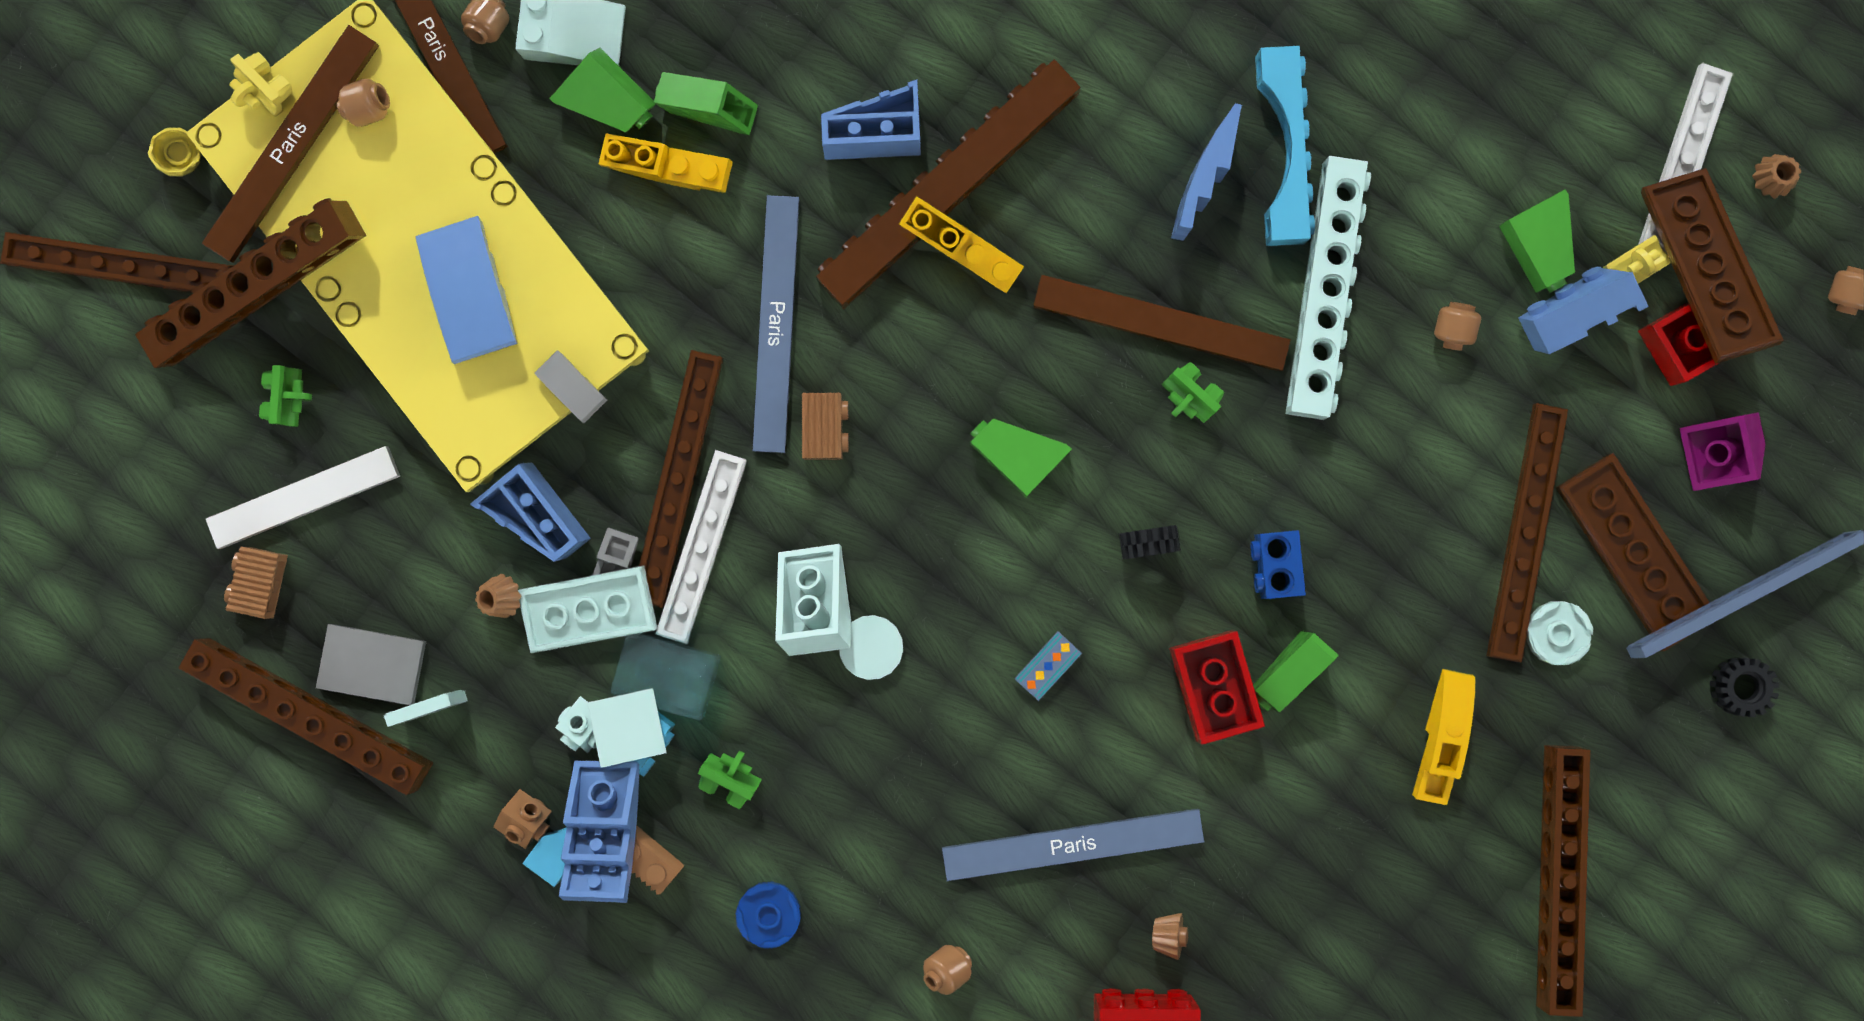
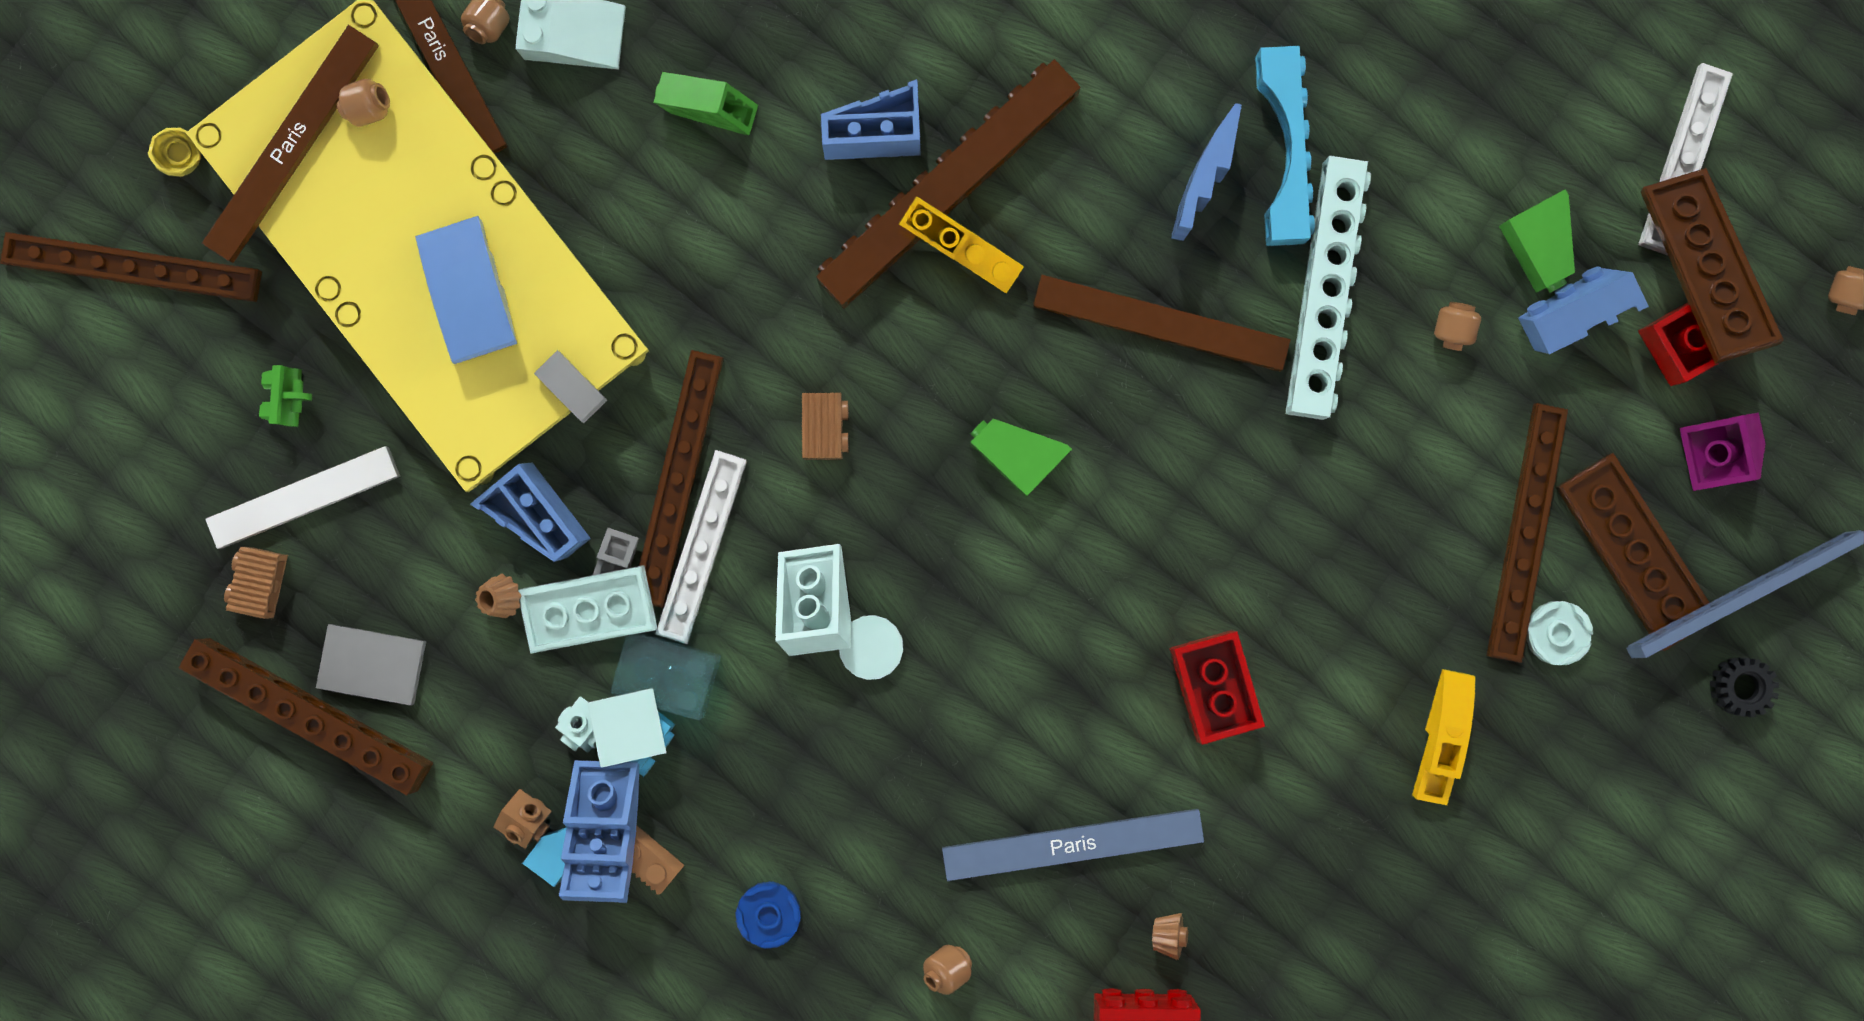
reddish brown brick [135,198,367,368] -> none
light yellow hips [229,52,292,117] -> none
light aqua tile [384,690,468,727] -> none
bright green slope [550,48,656,132] -> none
yellow slope [598,133,733,193] -> none
bright green hips [698,750,762,809] -> none
sand blue tile [753,195,800,453] -> none
sand blue tile [1014,631,1082,701] -> none
black tyre [1119,525,1181,559] -> none
bright green hips [1161,362,1224,423] -> none
blue brick [1250,530,1306,599] -> none
bright green slope [1253,631,1339,713] -> none
reddish brown brick [1536,745,1591,1017] -> none
light yellow hips [1603,235,1671,283] -> none
medium nougat piece [1752,154,1801,199] -> none

